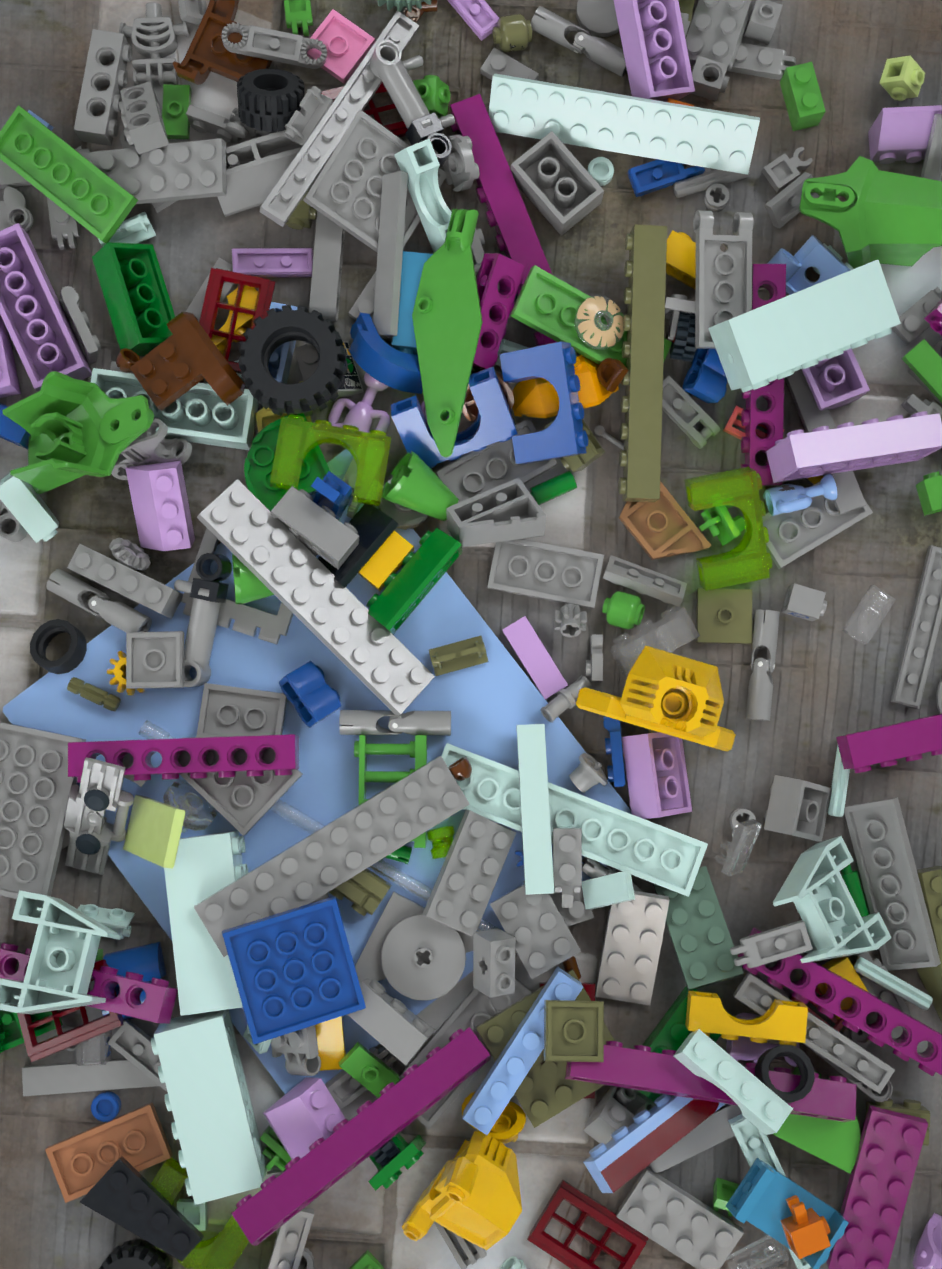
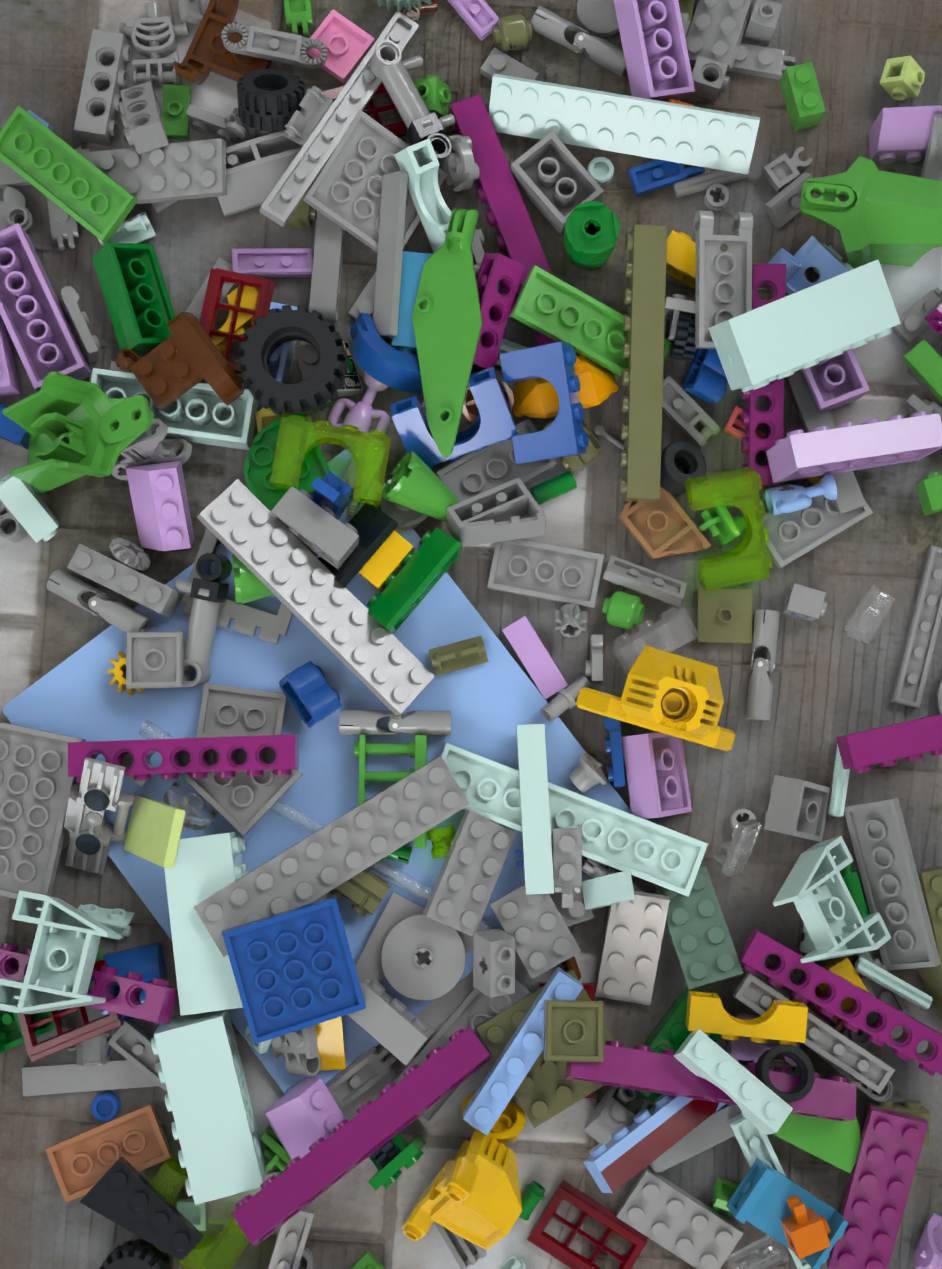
black tyre [30,619,87,674] -> none
olive axle [67,677,121,711] -> none
bright green plate [339,1042,400,1098] -> none
reddish brown hinge [448,757,472,781] -> none
tan dish [575,295,624,350] -> none
reddish brown tile [597,358,629,392] -> none
light grey hinge [730,920,813,968] -> none
none -> green pin [519,1181,546,1221]
none -> green piece [563,201,620,270]
none -> black tyre [660,441,707,494]

